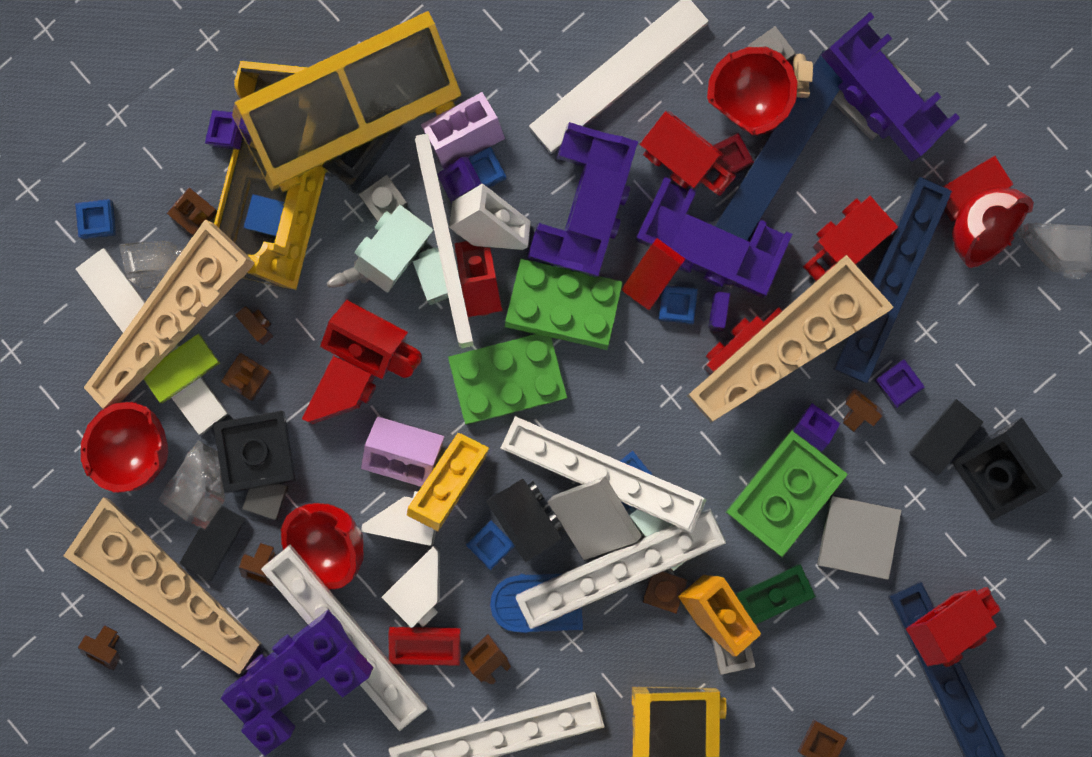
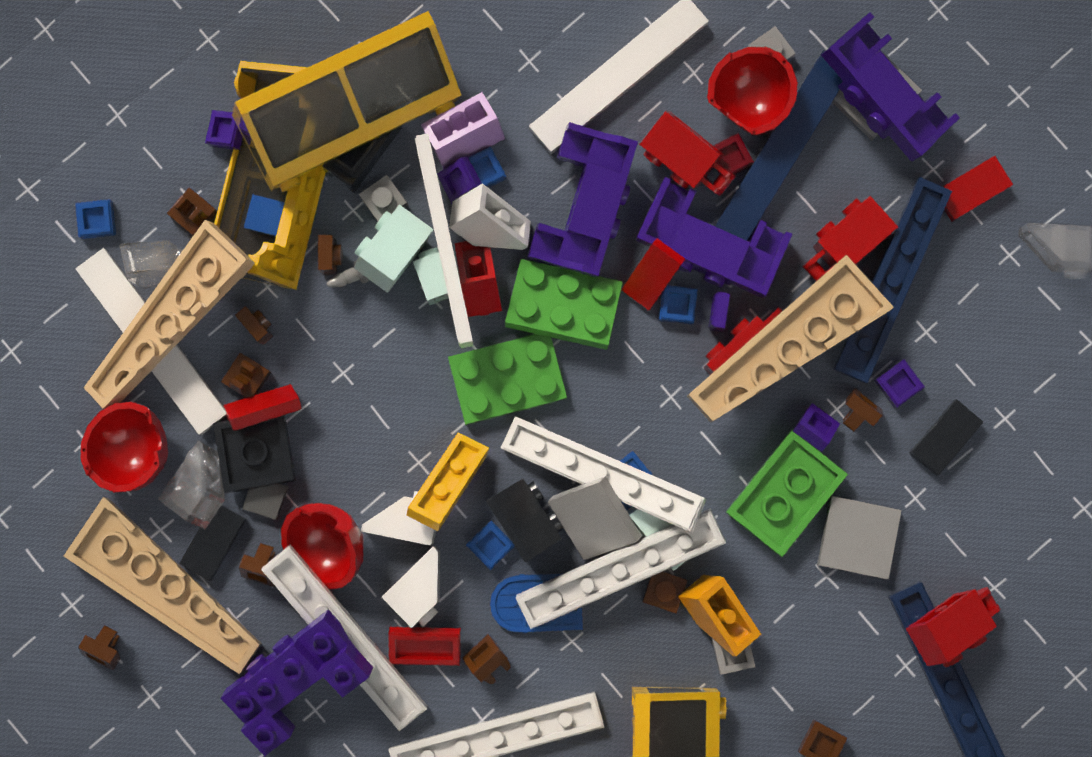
lime tile [144,334,220,404] -> none
red slope [302,356,376,424] -> none
red brick [320,300,422,379] -> none
lavender brick [361,416,444,487] -> none
dark green plate [735,564,816,625] -> none
tan bar [793,54,813,98] -> none
red cylinder [952,187,1034,268] -> none
black slope [952,417,1062,520] -> none
none -> red tile [223,384,302,431]
none -> reddish brown plate [318,235,343,275]

